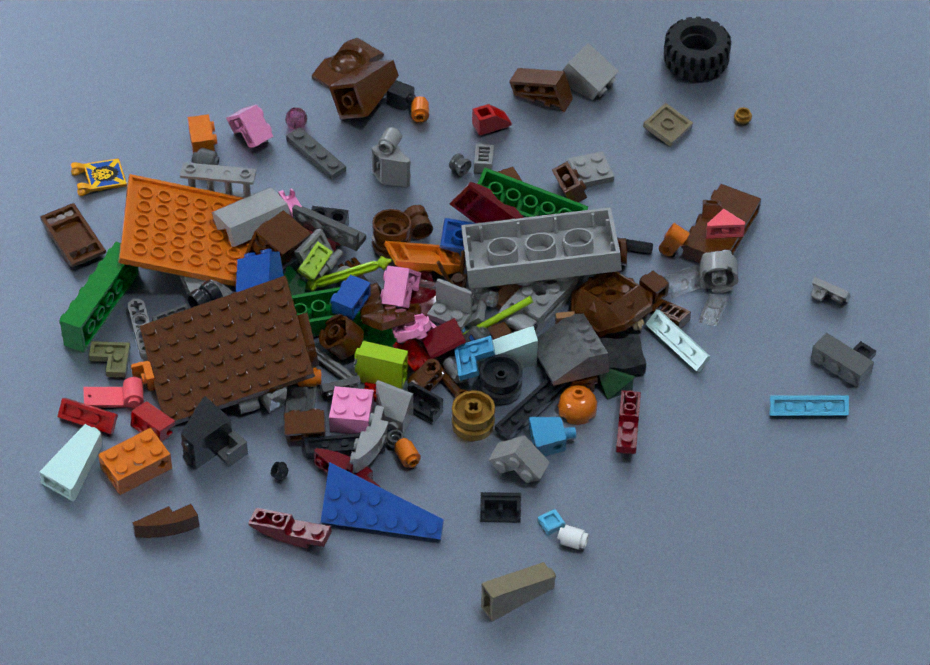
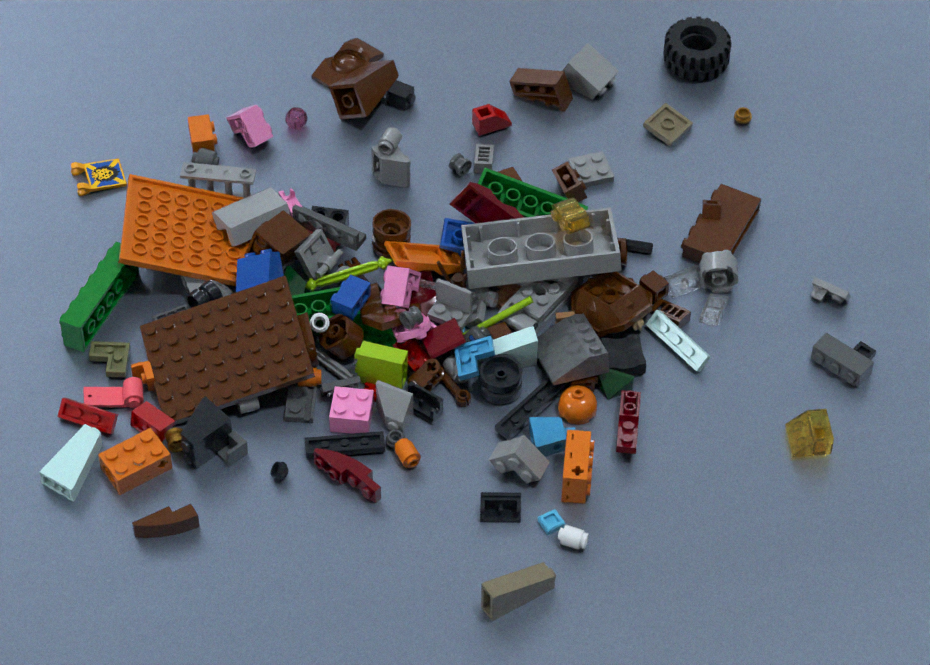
reddish brown slope [40,203,106,267] -> none
light grey beam [128,299,150,360] -> none
dark red slope [248,508,332,549] -> none
light grey slope [257,387,287,413] -> none
reddish brown brick [284,408,326,442] -> none
dark grey plate [286,127,346,180] -> none
lime plate [297,241,333,282] -> none
blue wing [320,462,444,540] -> none
light grey slope [350,405,388,473] -> none
reddish brown wheel [404,205,433,240] -> none
orange brick [411,96,429,122] -> none
pearl gold wheel [452,390,495,442] -> none
orange piece [658,223,690,256] -> none
coral slope [706,209,745,239] -> none
medium azure plate [769,395,849,416] -> none
none -> pearl gold wheel [165,427,183,452]
none -> white brick [310,313,329,333]
none -> dark grey wheel [399,306,423,330]
none -> clear yellow brick [551,197,590,234]
none -> orange piece [561,430,595,504]
none -> clear yellow slope [785,409,834,458]

